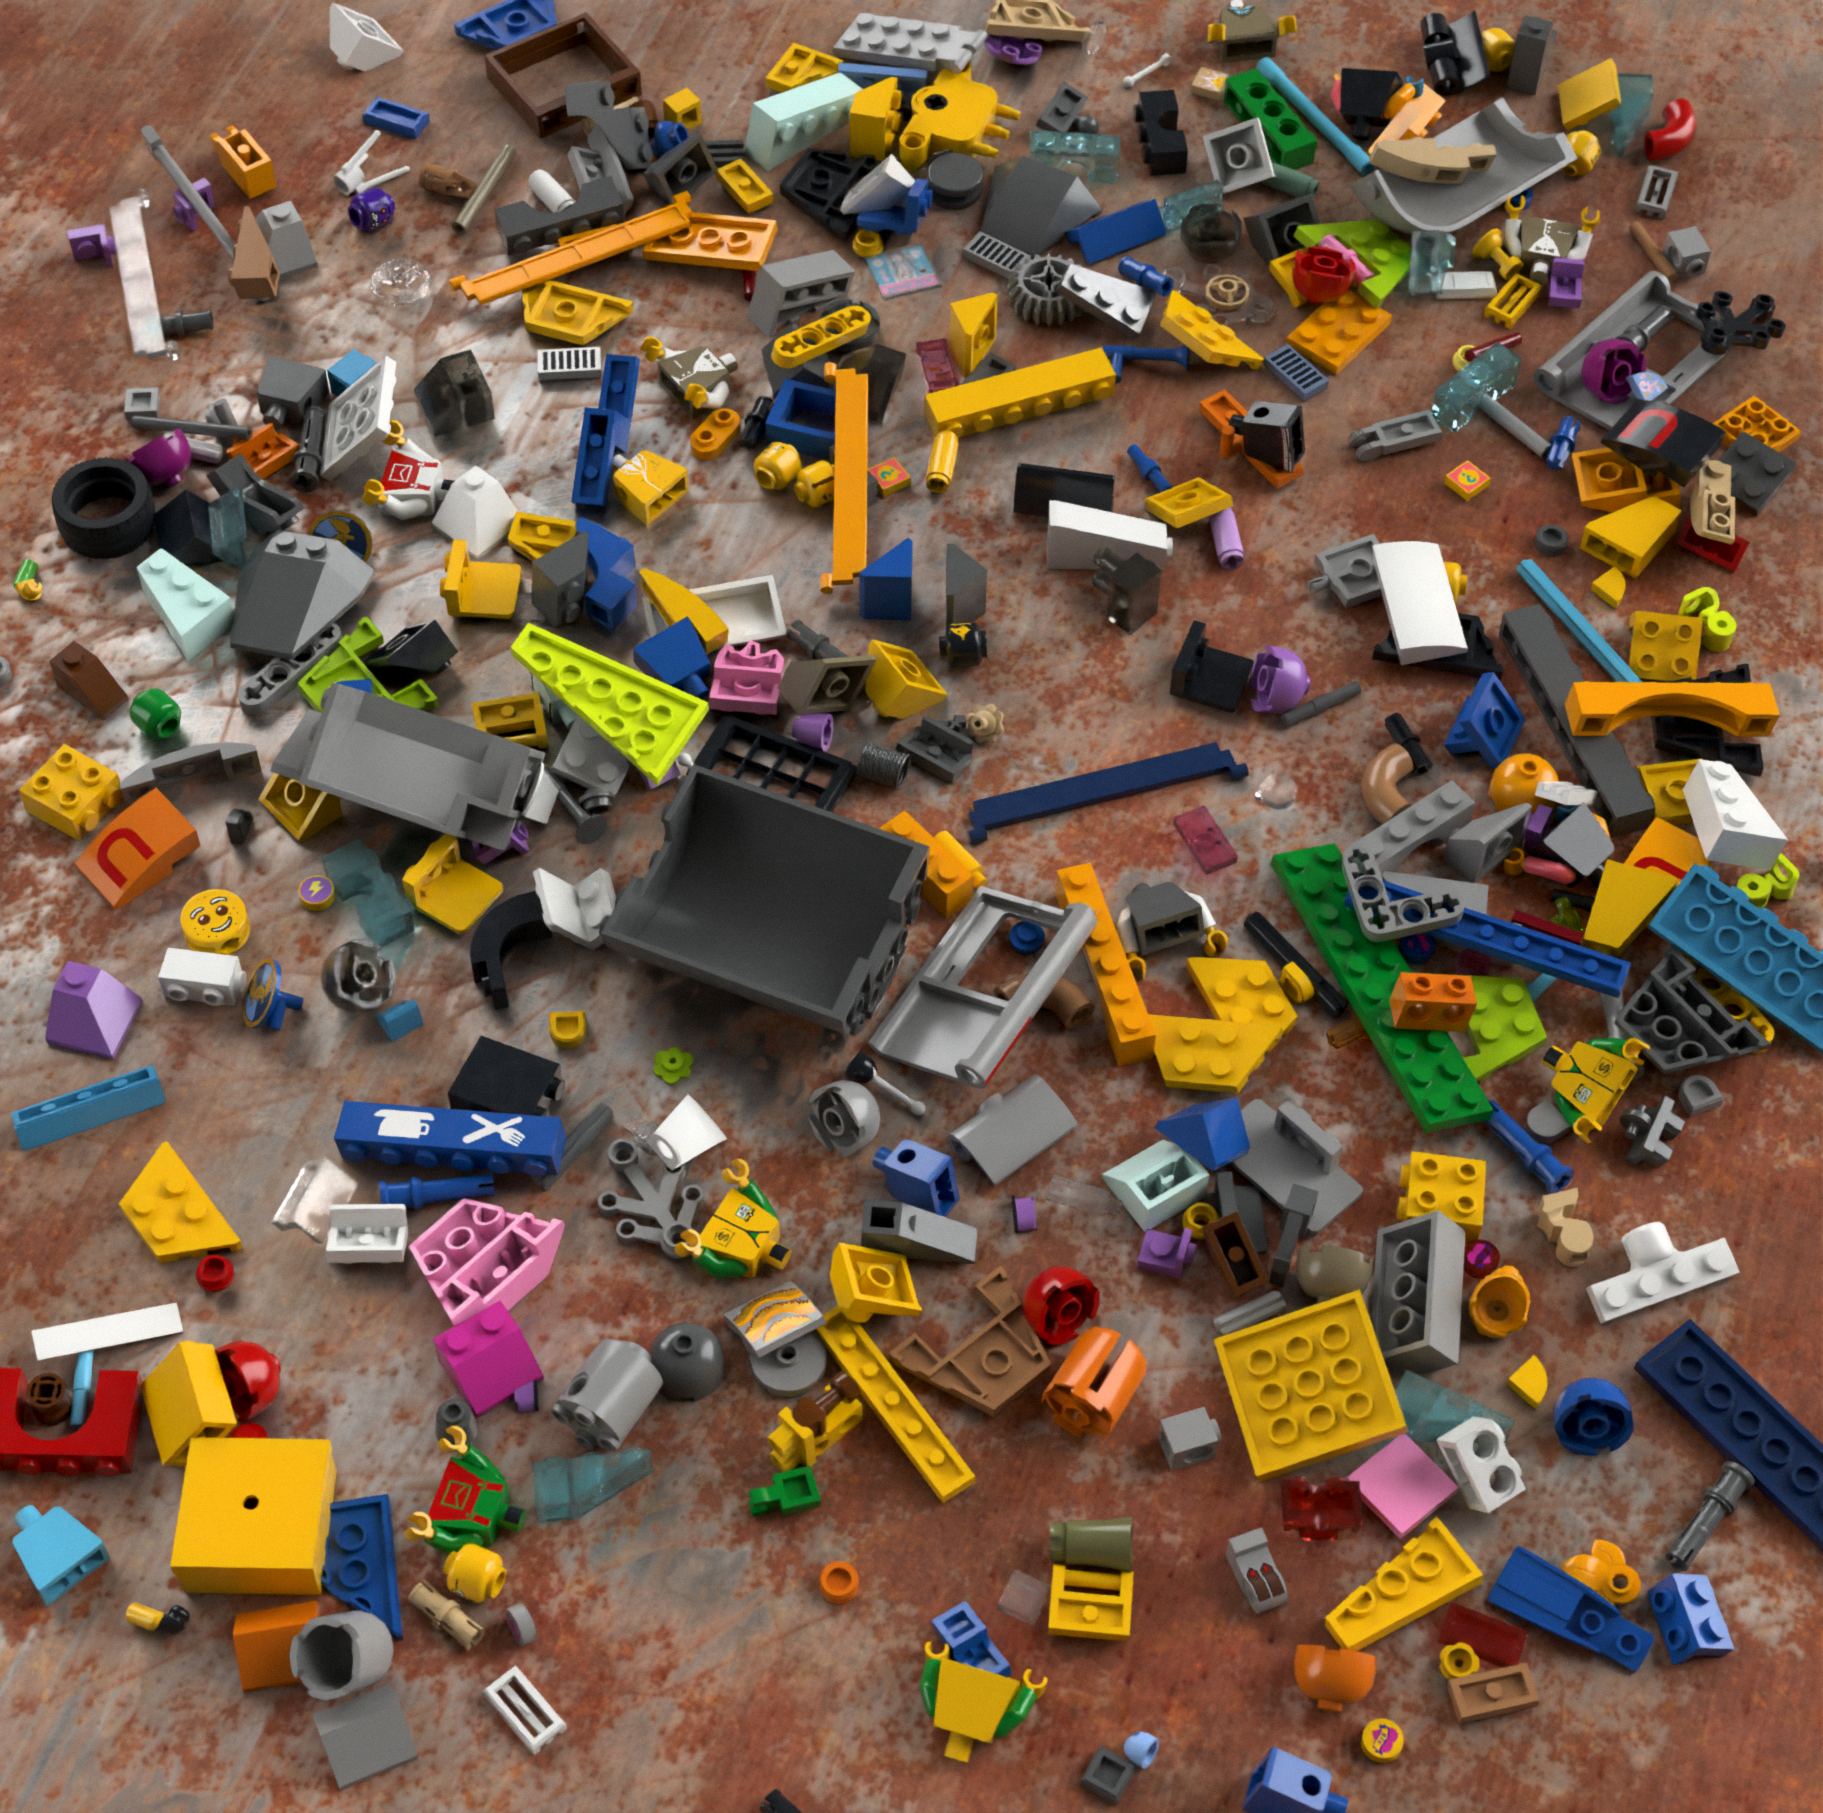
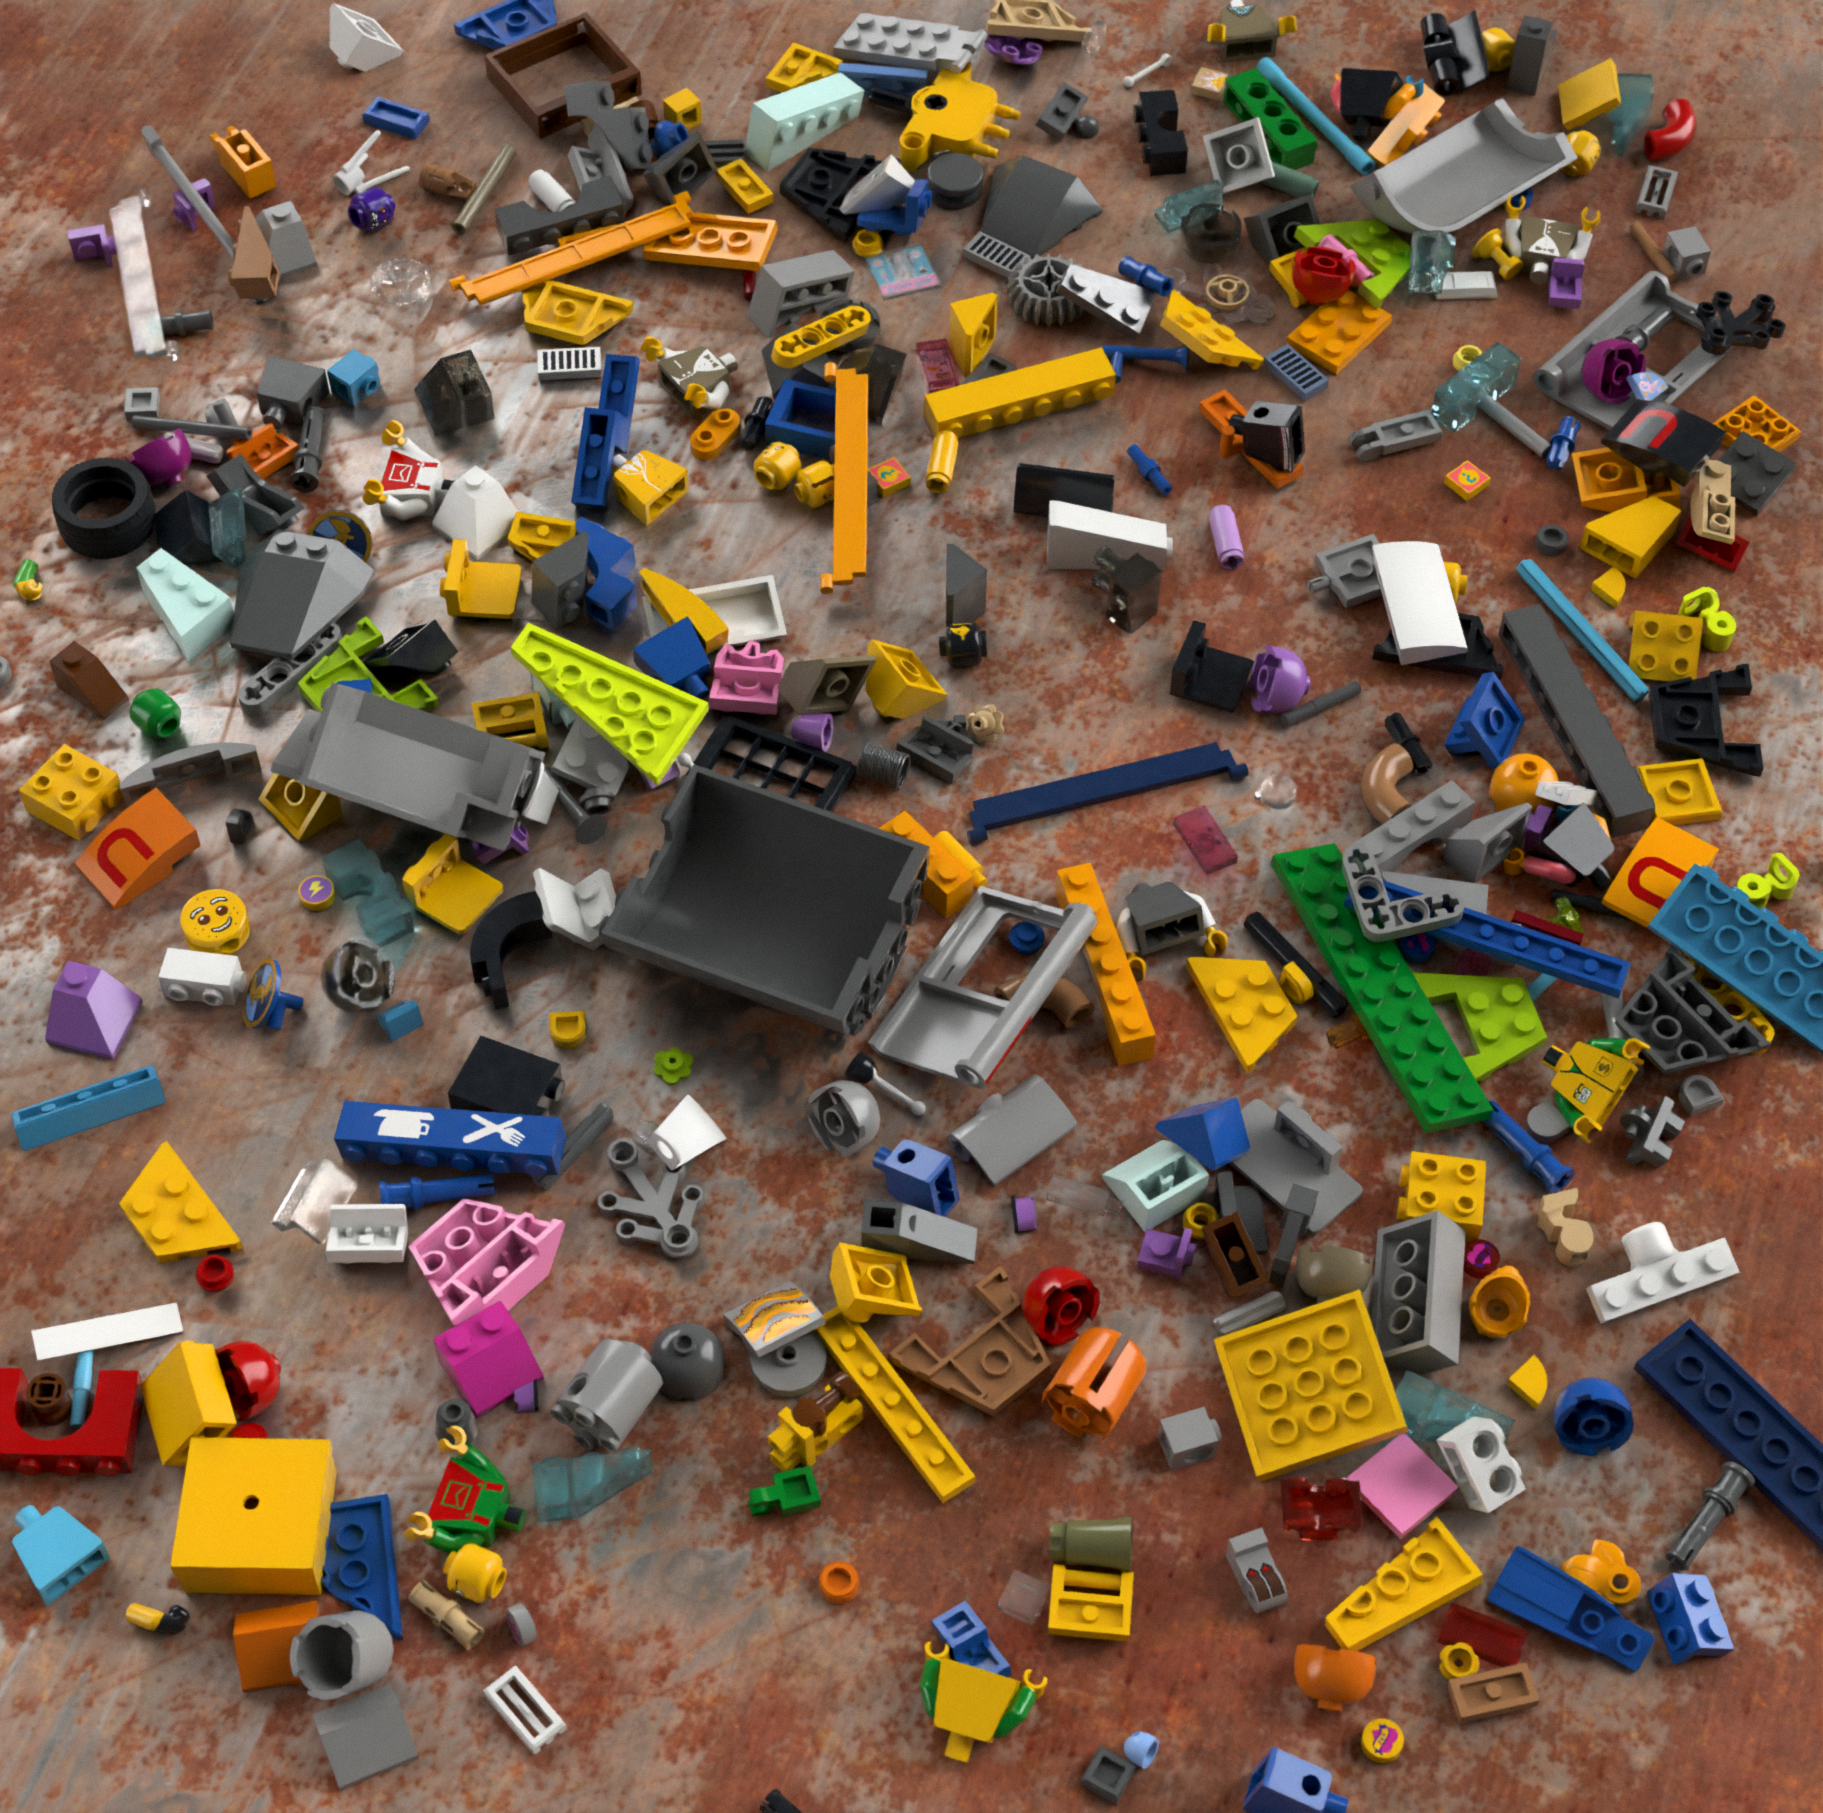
white plate [320,356,396,481] -> none
torso [675,1159,792,1279] -> none
dark grey pin [786,620,866,692] -> none
yellow slope [849,77,902,161] -> none
blue slope [859,538,913,620] -> none
clear light blue arch [1029,130,1121,184] -> none
blue panel [1065,198,1166,264] -> none
yellow tile [1144,477,1233,528] -> none
yellow wing [1148,1014,1283,1093] -> none
tan slope [1369,137,1497,184] -> none
orange brick [1389,972,1477,1032] -> none
dark red piece [1465,332,1522,362] -> none
yellow tile [1483,273,1543,329] -> none
light orange arch [1564,681,1780,737] -> none
yellow slope [1583,859,1677,957] -> none
white wedge [1683,759,1788,870] -> none

